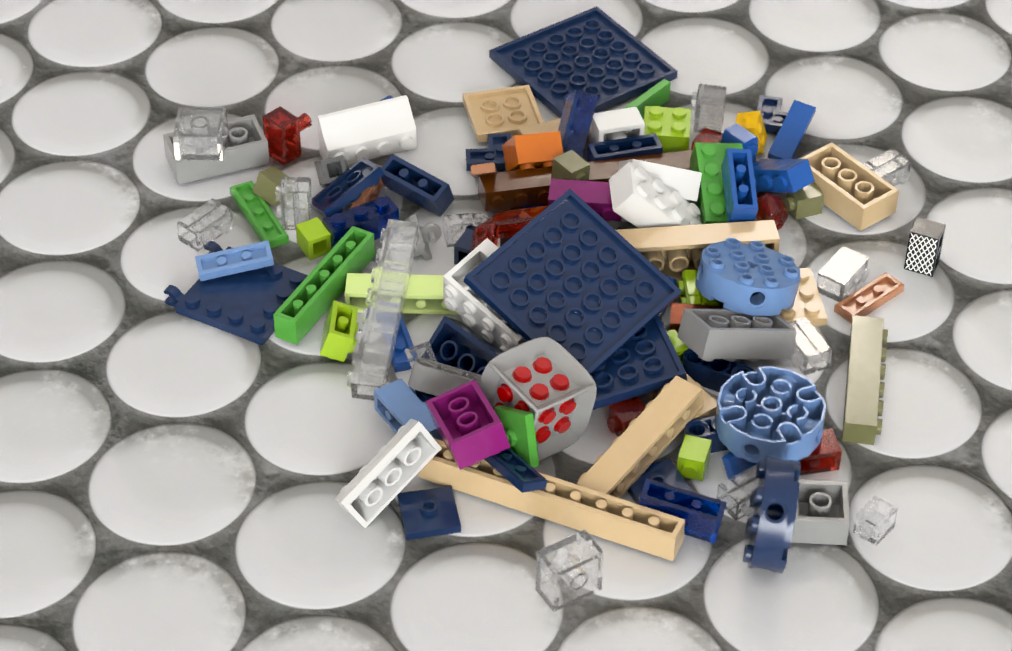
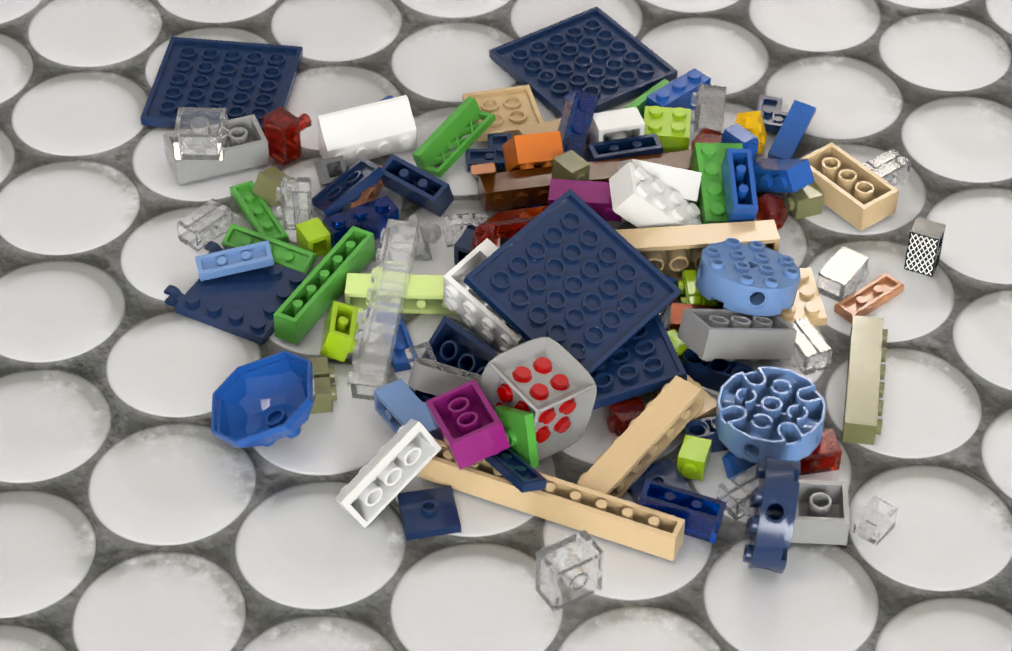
none -> dark blue plate [140,37,303,136]
none -> blue rock [211,351,316,448]
none -> bright green tile [221,223,318,275]
none -> olive piece [306,357,337,414]
none -> bright green fence [412,97,496,178]
none -> blue brick [646,68,711,111]

